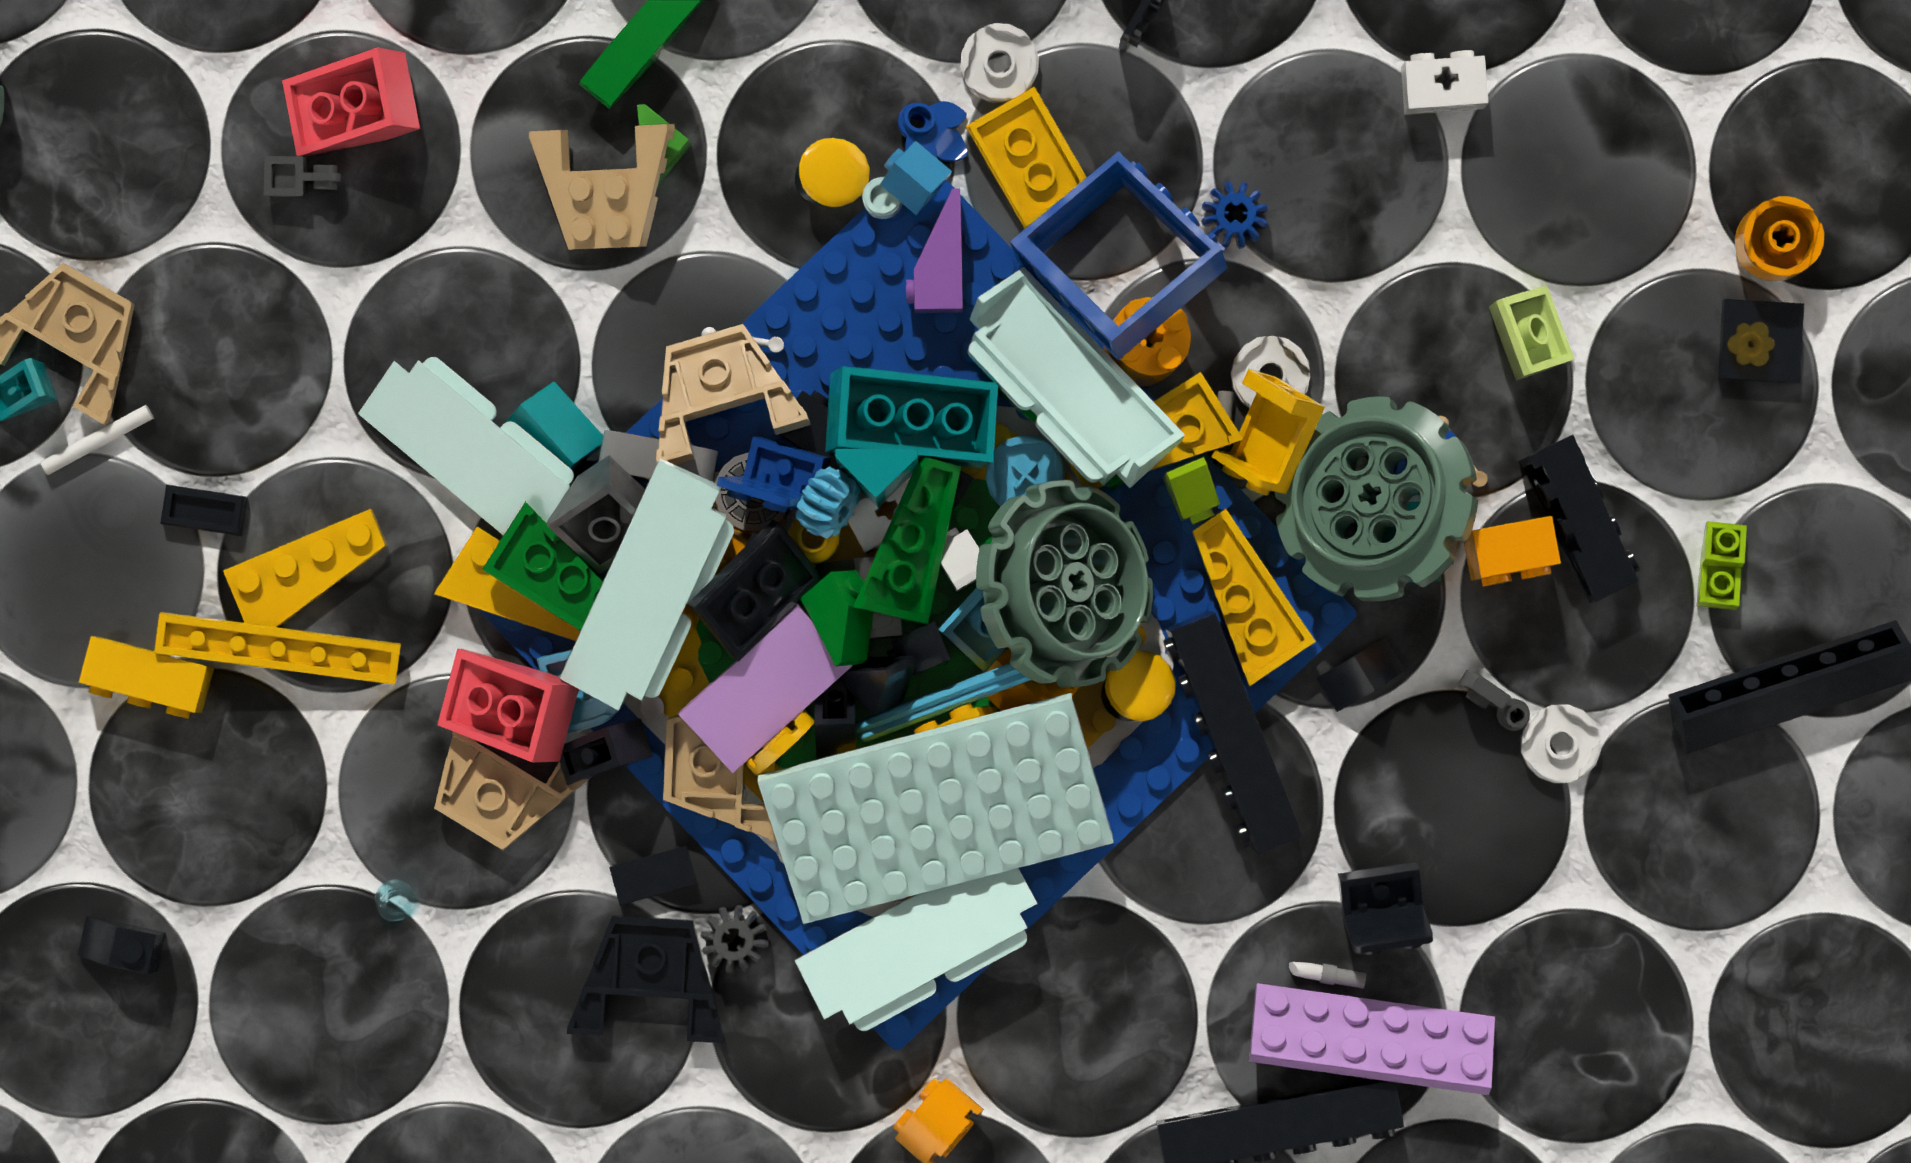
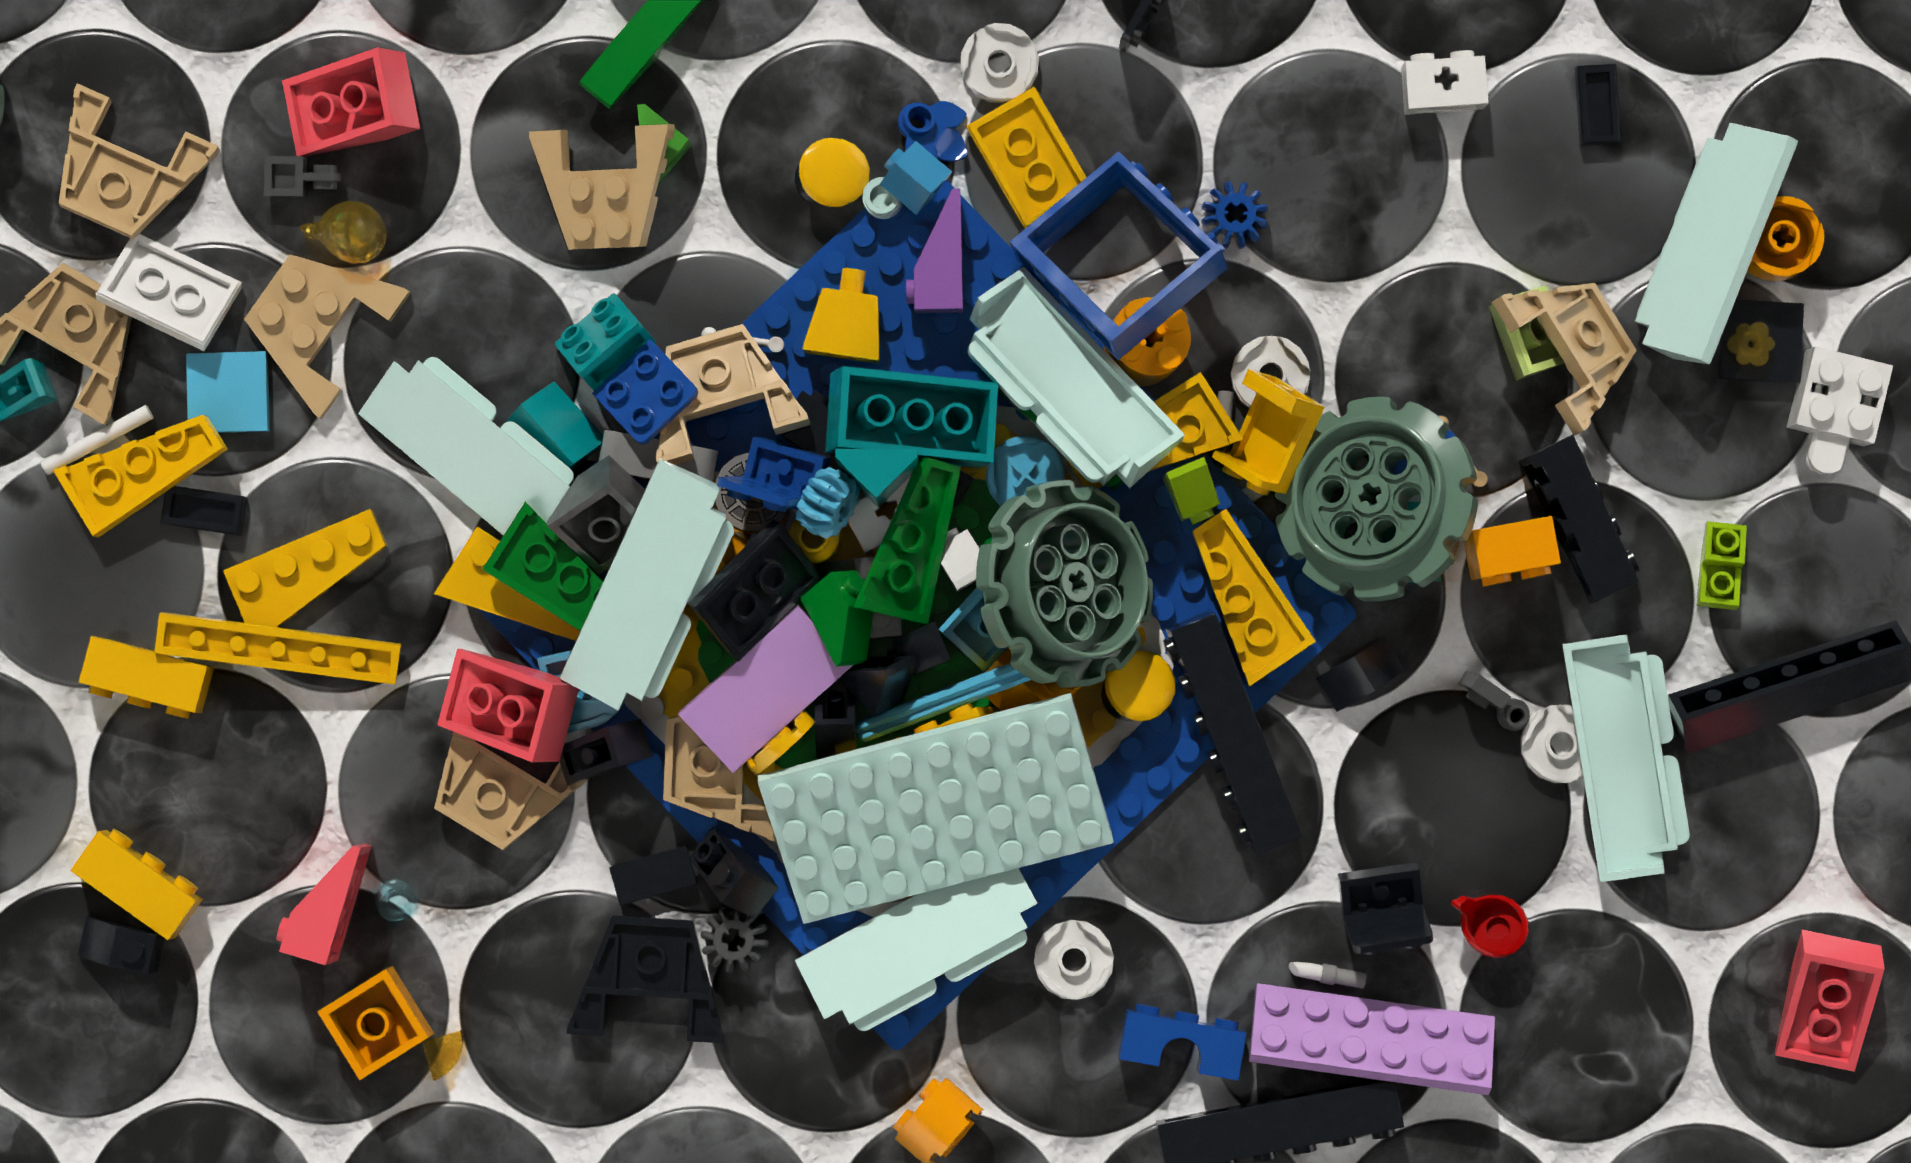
none -> yellow wing [53,415,228,538]
none -> tan wing [59,83,220,240]
none -> yellow brick [70,829,203,940]
none -> white tile [96,234,242,351]
none -> medium azure tile [186,351,270,433]
none -> tan wing [244,254,411,419]
none -> coral slope [276,844,372,965]
none -> clear yellow hat [300,201,387,264]
none -> light orange brick [317,966,435,1081]
none -> clear yellow tile [422,1030,464,1081]
none -> teal bracket [555,293,656,391]
none -> blue bracket [592,339,698,445]
none -> black slope [689,827,779,918]
none -> yellow torso [803,268,880,364]
none -> white tile [1034,919,1114,1000]
none -> blue arch [1118,1003,1247,1081]
none -> red hat [1451,895,1529,958]
none -> tan wing [1491,283,1637,436]
none -> light aqua slope [1563,634,1690,882]
none -> black tile [1575,64,1621,147]
none -> light aqua slope [1635,123,1798,364]
none -> coral slope [1775,930,1885,1072]
none -> white brick [1786,346,1893,475]

